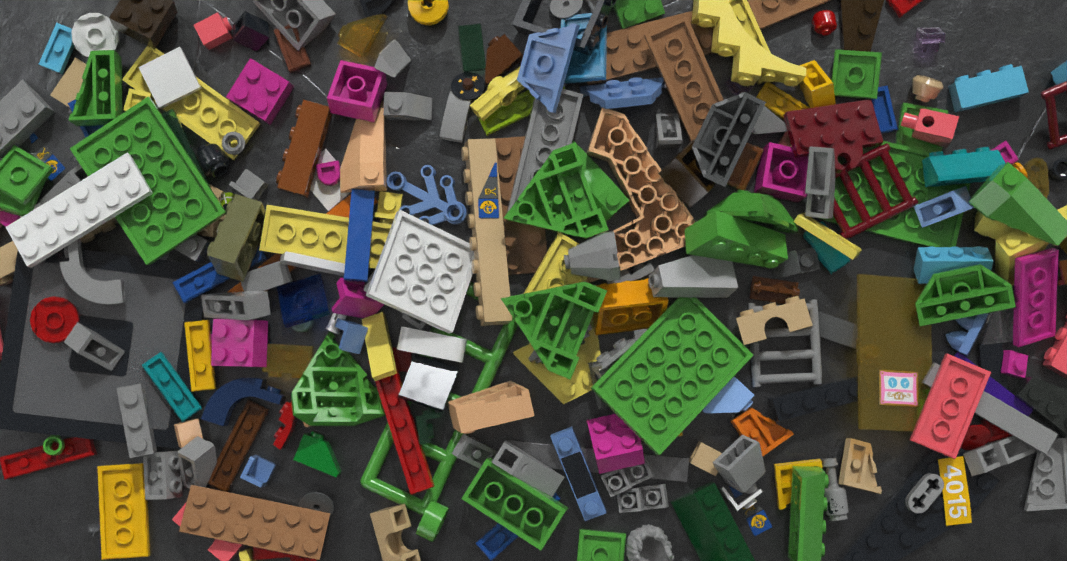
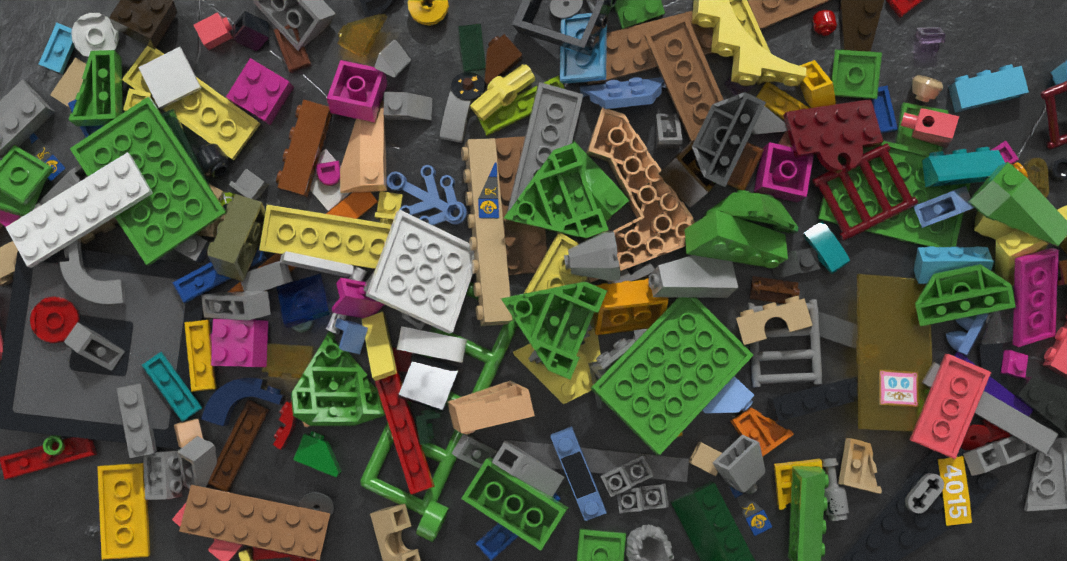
light grey plate [222,132,245,155] -> none
medium blue panel [240,455,276,488] -> none
blue tile [344,189,375,282] -> none
medium blue wing [517,23,580,113] -> none
dark pink brick [587,414,645,474] -> none
white bracket [720,487,762,511] -> none
light yellow tile [794,213,862,260] -> none
light grey slope [805,146,835,219] -> none

